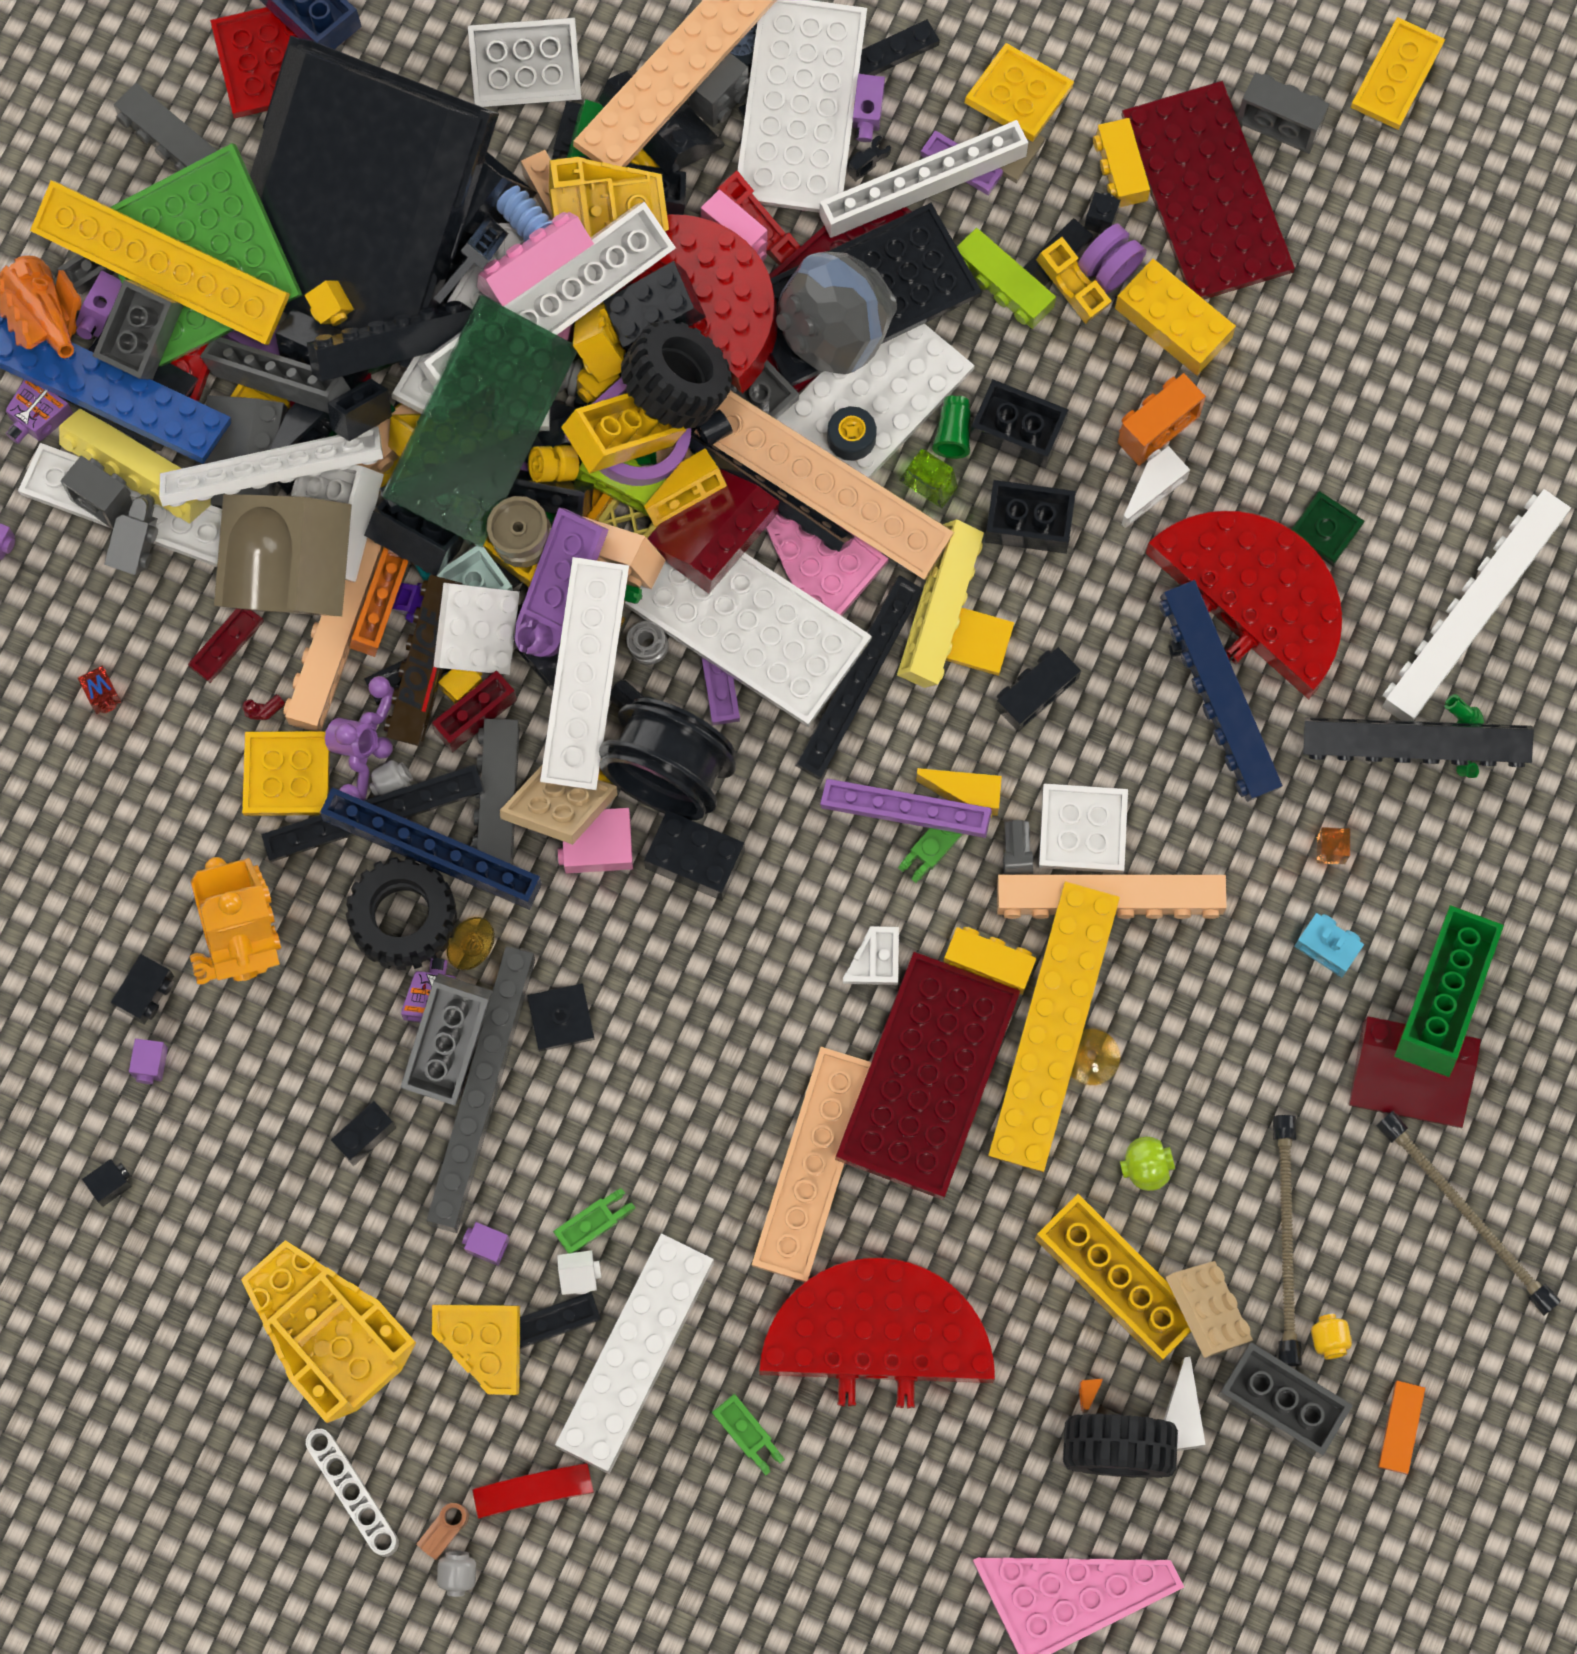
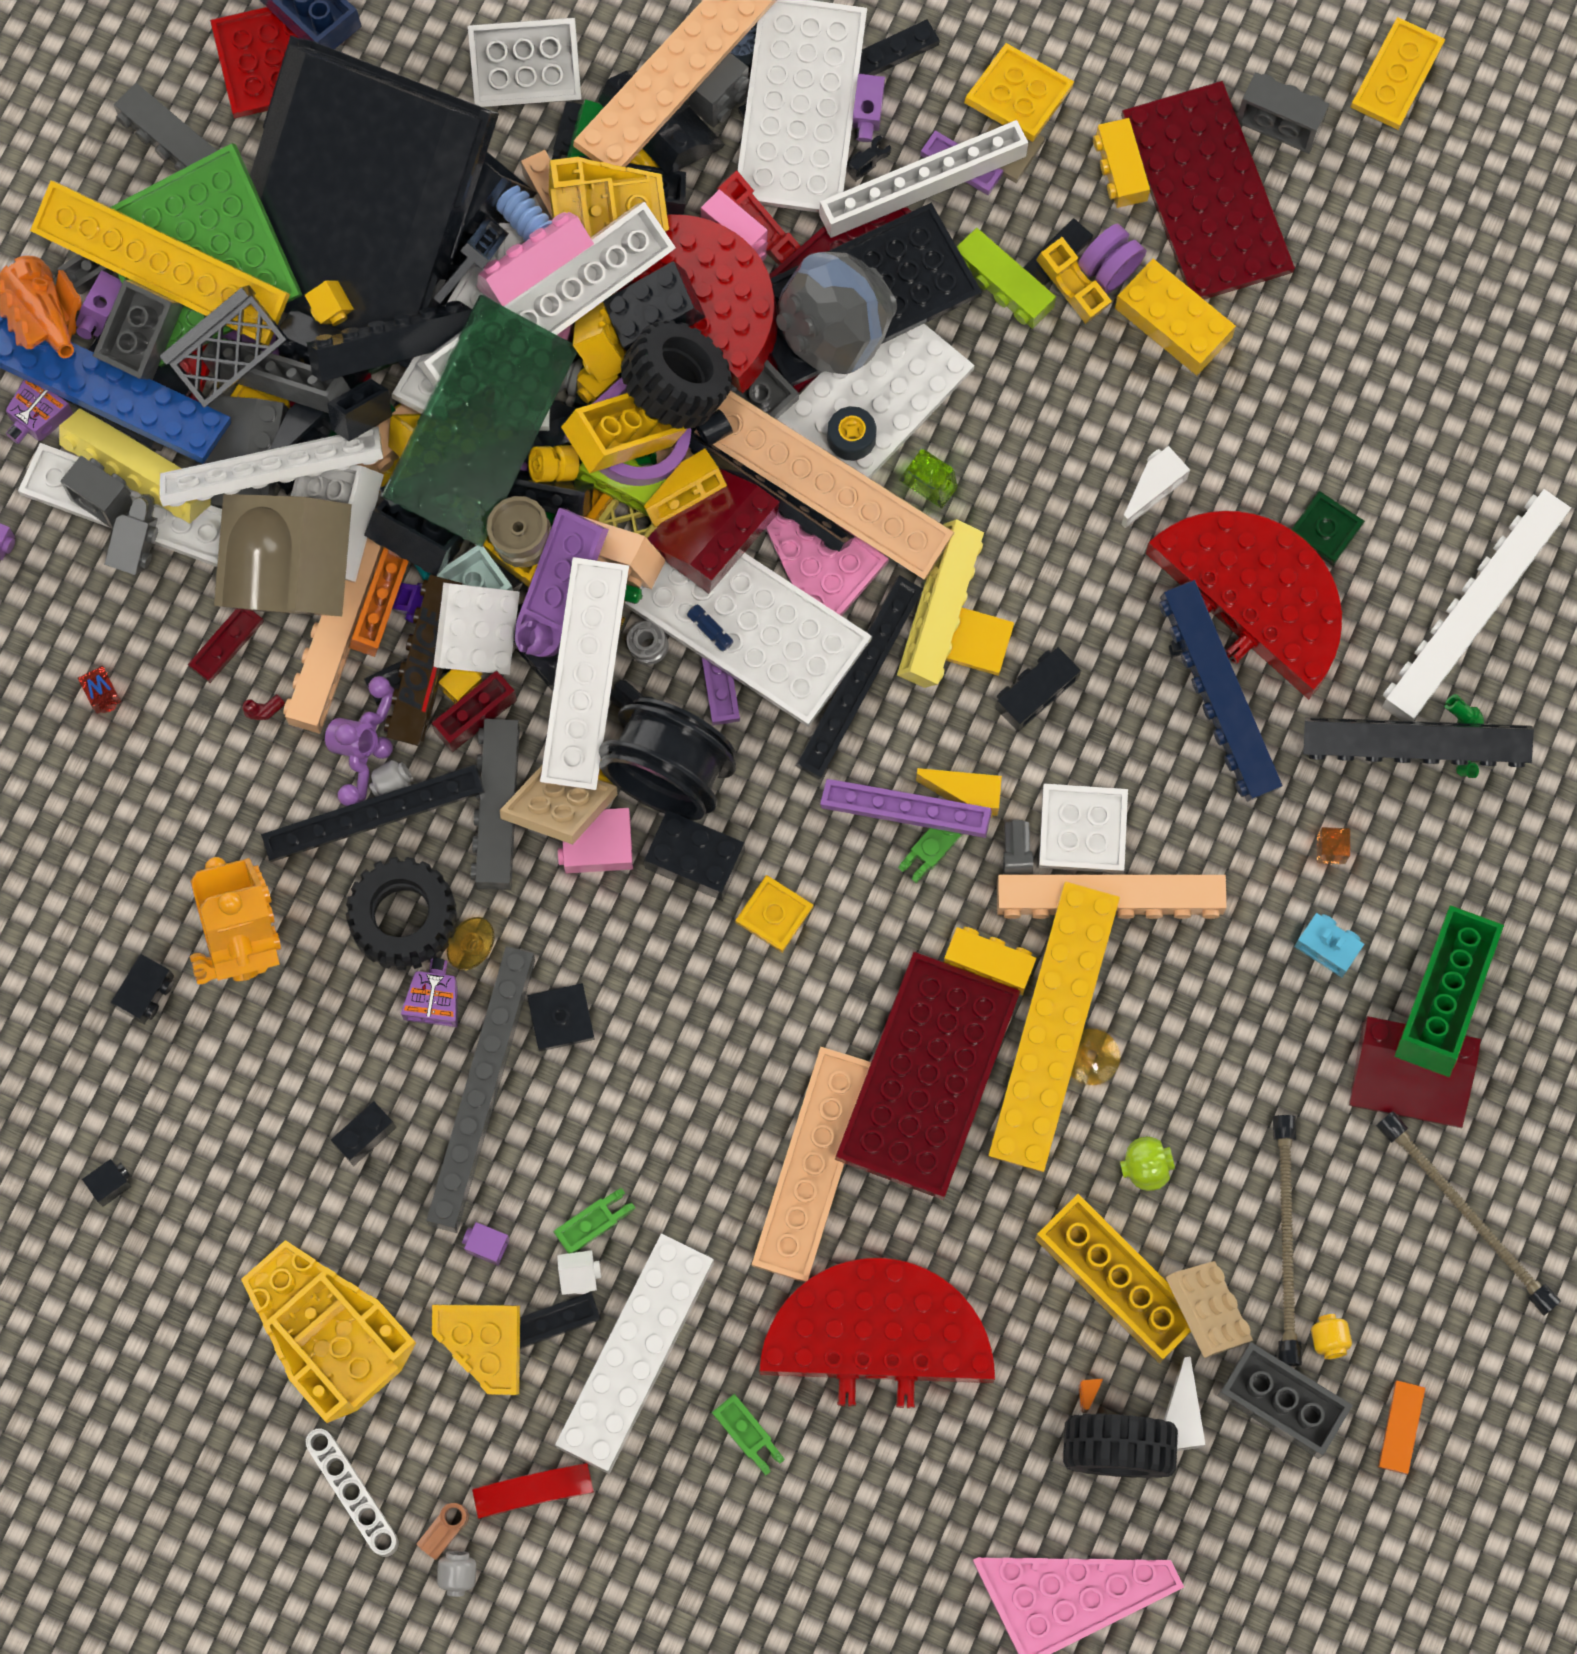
medium lavender brick [129,1038,168,1084] -> none
yellow plate [242,731,330,816] -> none
dark blue brick [320,787,542,910] -> none
dark grey brick [400,973,493,1106] -> none
white wing [843,926,899,985] -> none
green plant [932,395,971,459] -> none
black brick [970,379,1069,469] -> none
black brick [985,480,1076,554] -> none
black brick [1084,192,1121,234] -> none
orange brick [1117,373,1206,466] -> none
none -> fence [160,285,288,408]
none -> dark blue axle [687,604,734,652]
none -> yellow tile [735,875,814,953]

